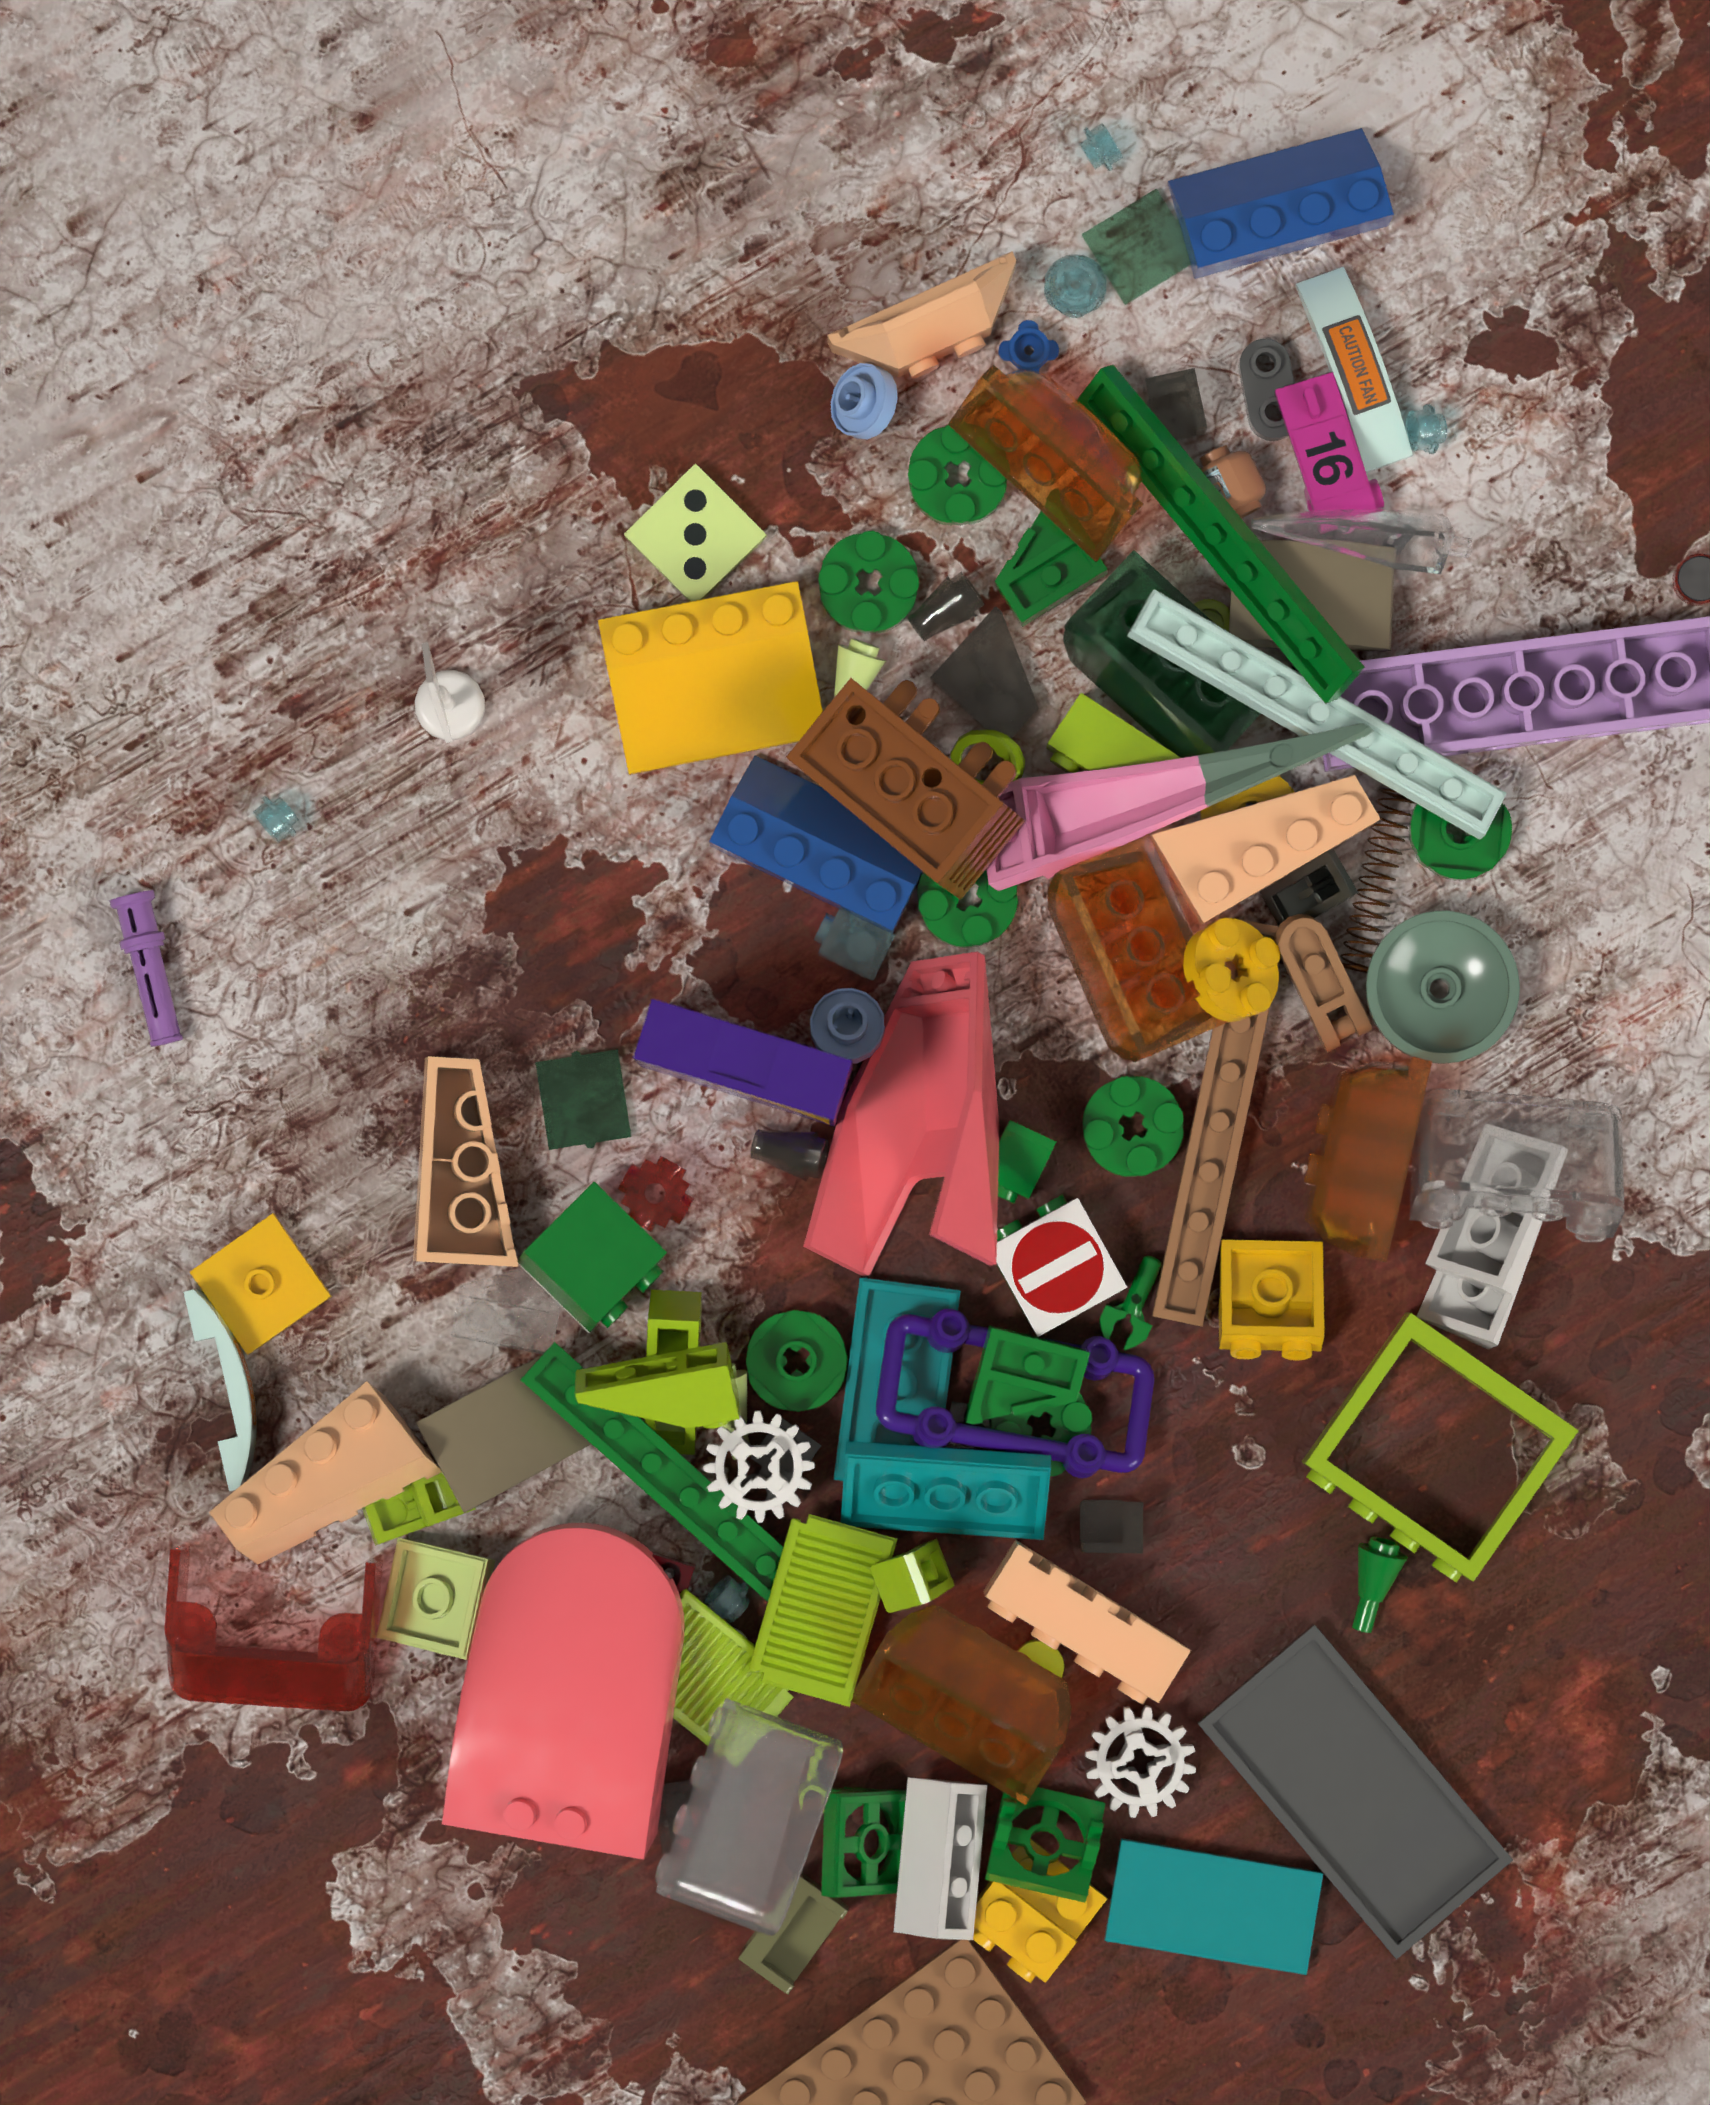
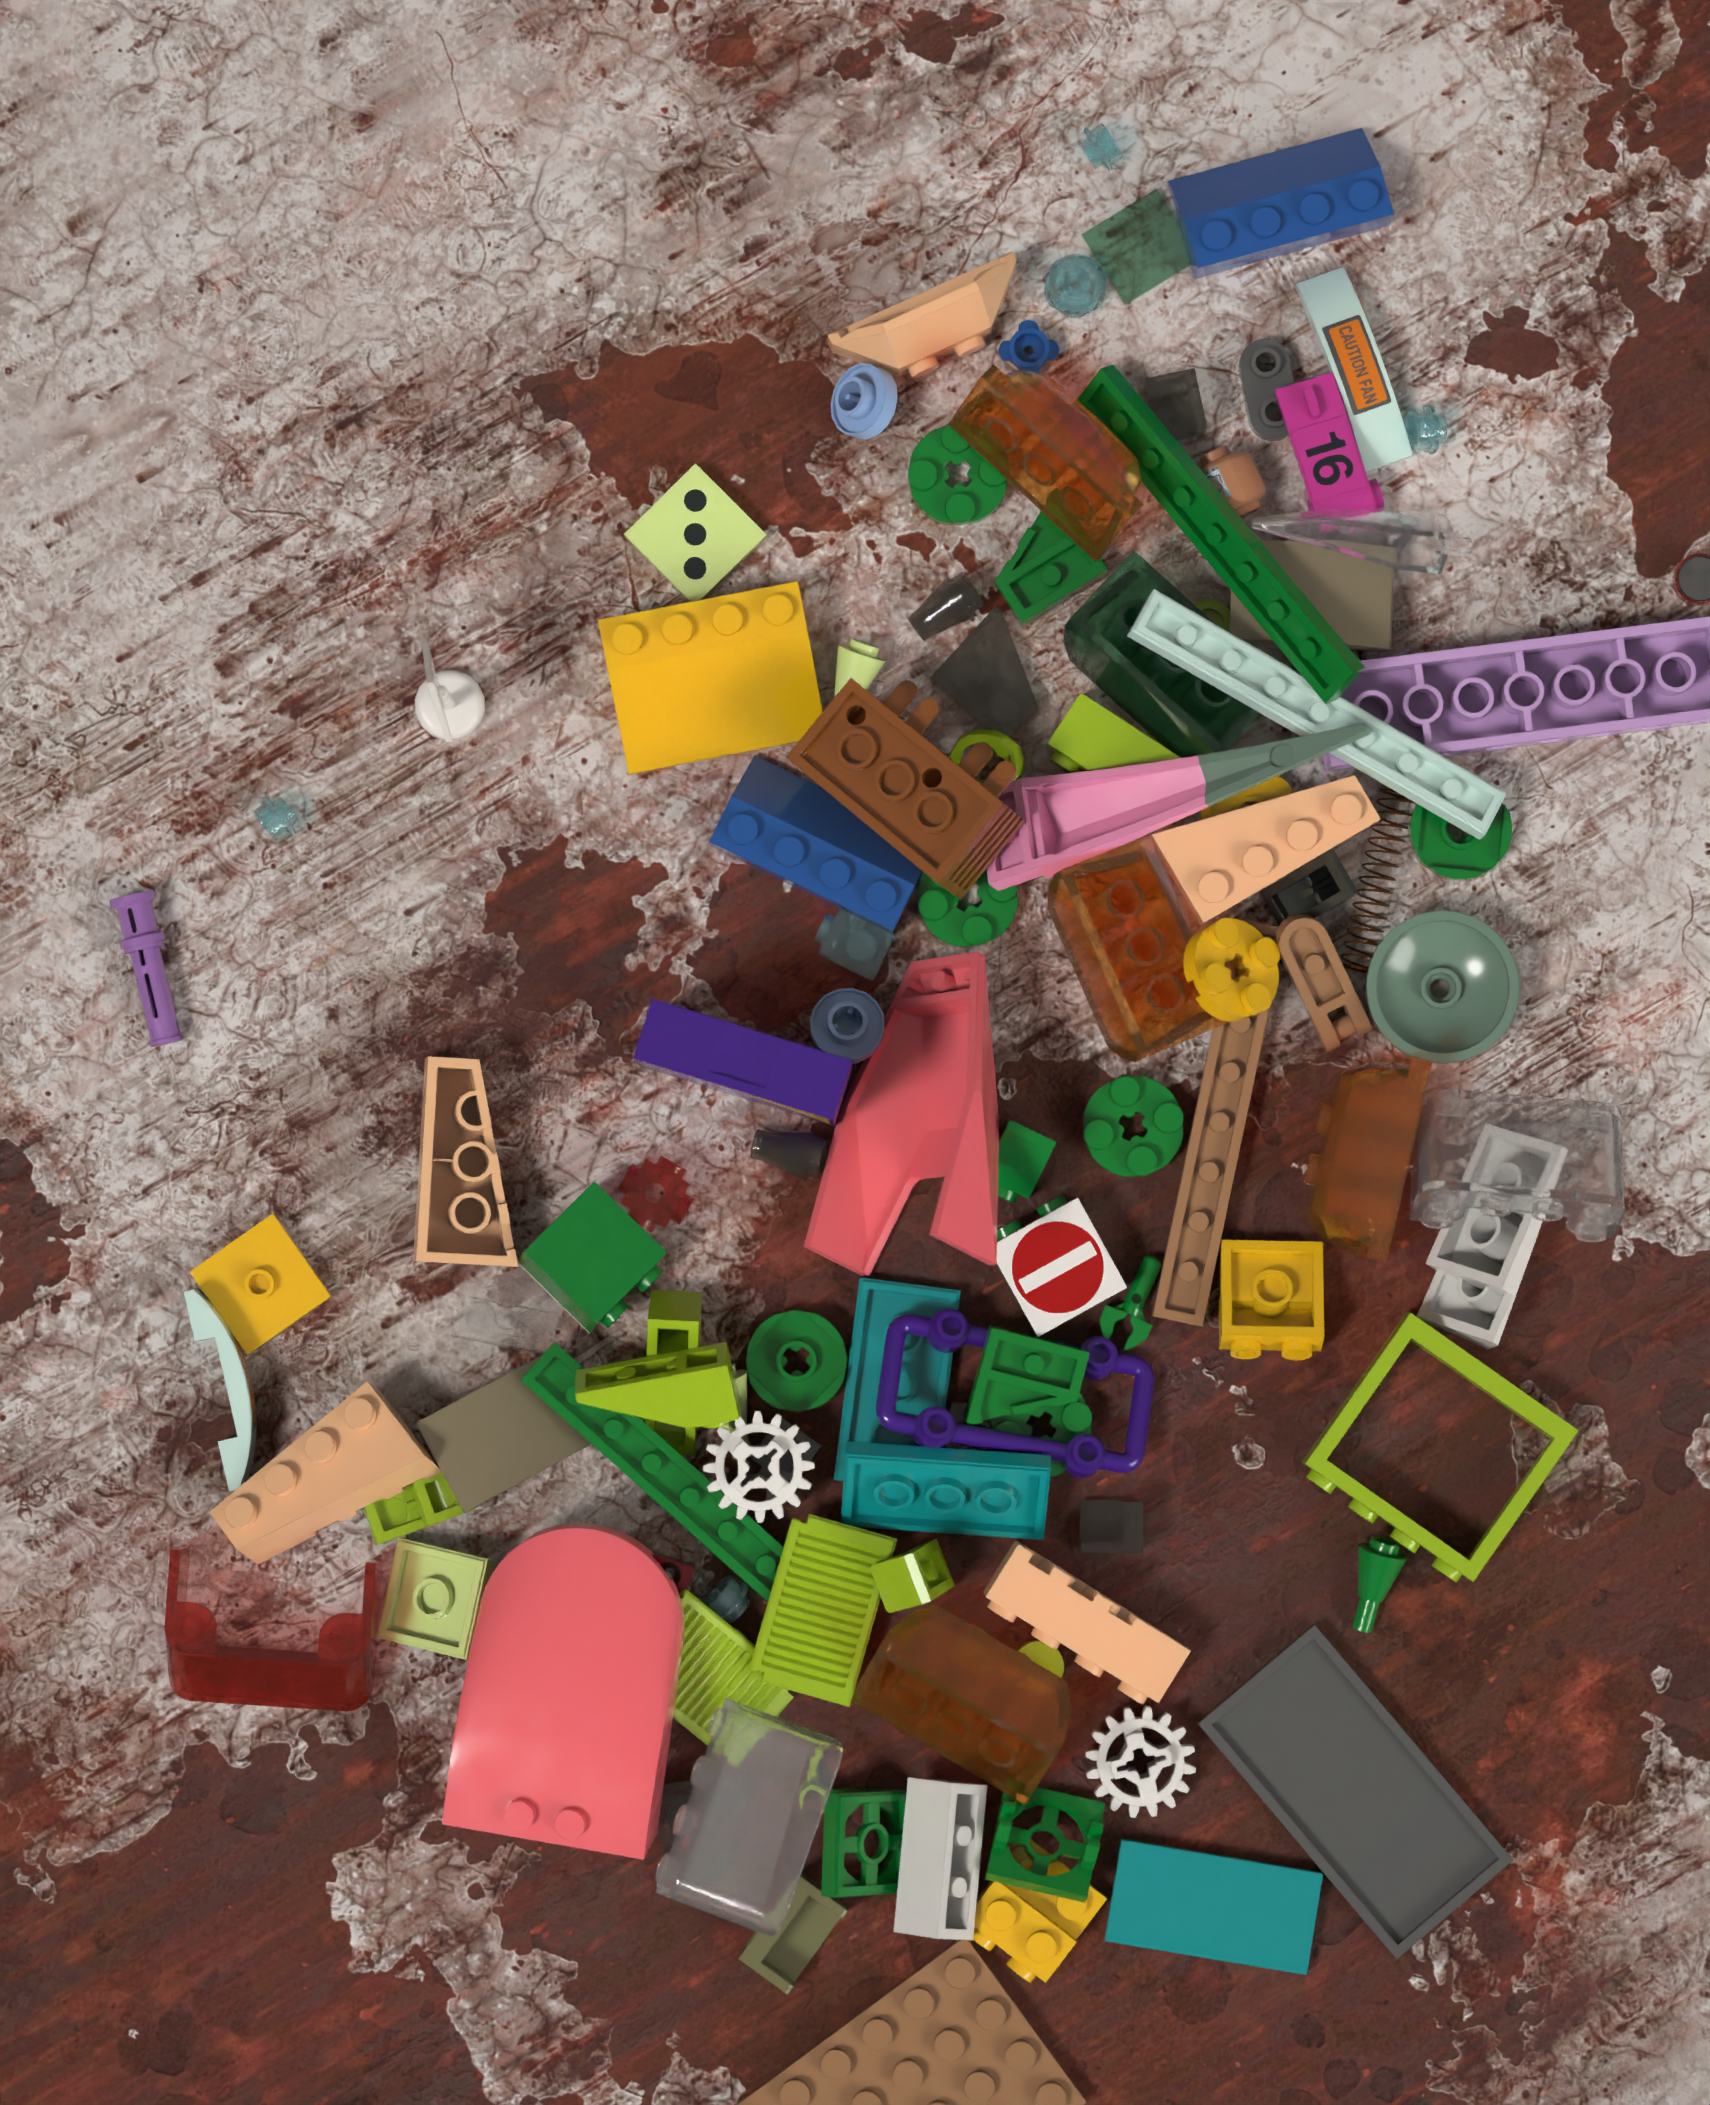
clear green piece [535,1049,632,1150] -> none
green plate [818,531,919,634] -> none

